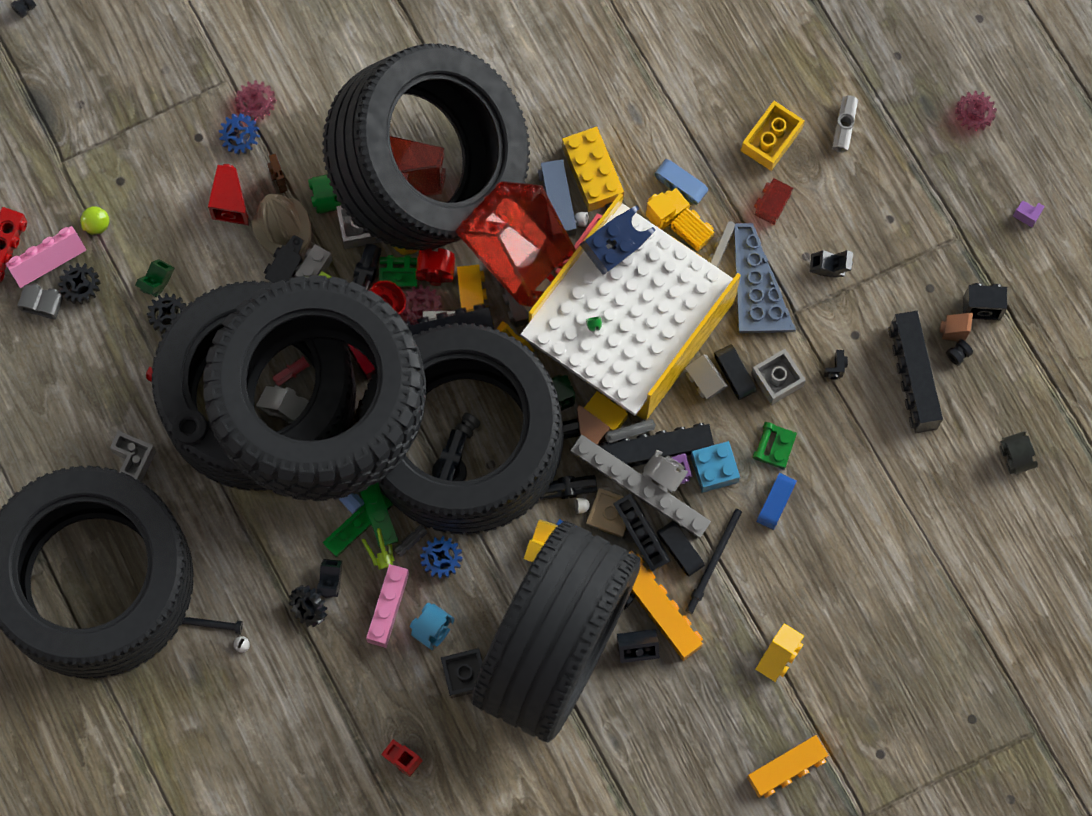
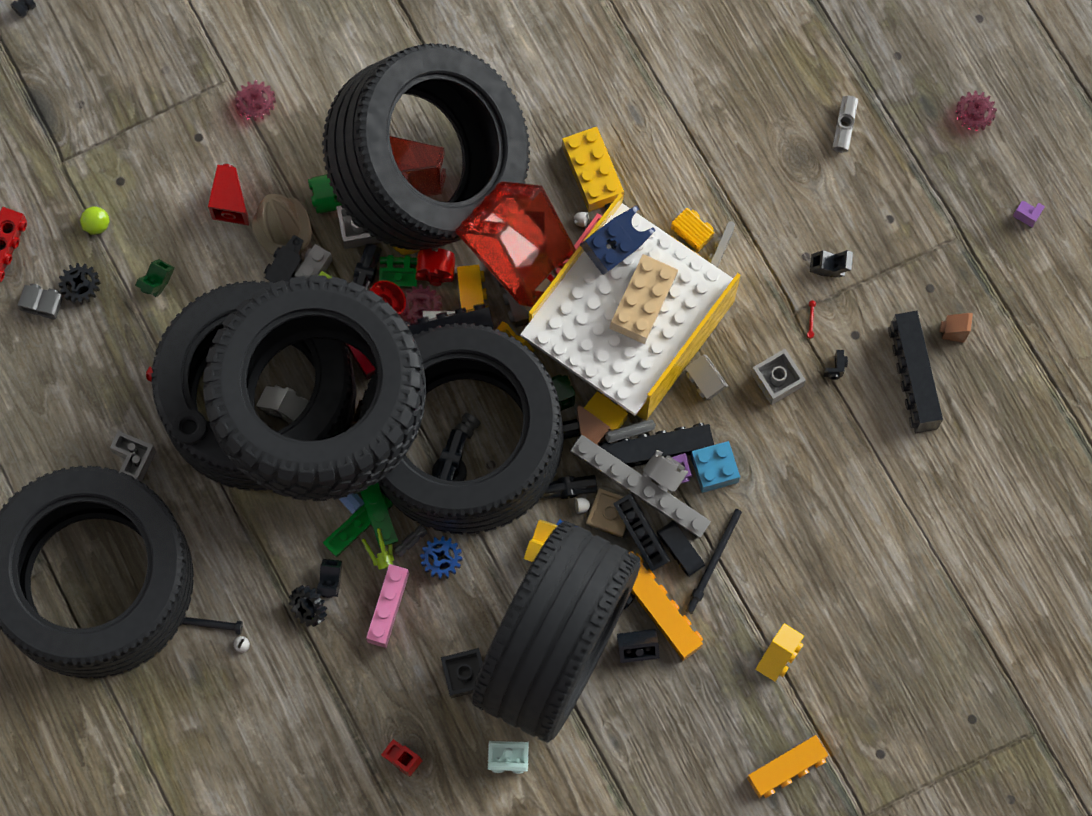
bright pink brick [6,226,86,288] -> none
black gear [147,293,187,334] -> none
blue gear [219,113,260,154] -> none
reddish brown plate [267,153,288,193] -> none
coral axle [273,356,310,386] -> none
dark azure brick [410,603,454,650] -> none
sand blue brick [538,159,577,239] -> none
green hinge [586,316,602,332] -> none
yellow brick [646,188,690,230] -> none
medium blue beam [654,159,709,205] -> none
black beam [714,344,757,400] -> none
sand blue wing [734,223,796,333] -> none
yellow brick [741,101,805,171] -> none
green plate [752,422,797,470] -> none
clear red piece [754,178,793,225] -> none
blue beam [756,473,797,530] -> none
black wheel [946,339,973,366] -> none
black brick [963,283,1007,320] -> none
pearl dark grey brick [999,431,1038,475] -> none
none -> light aqua bracket [488,741,529,774]
none -> tan brick [609,254,678,344]
none -> red hinge [807,300,816,339]

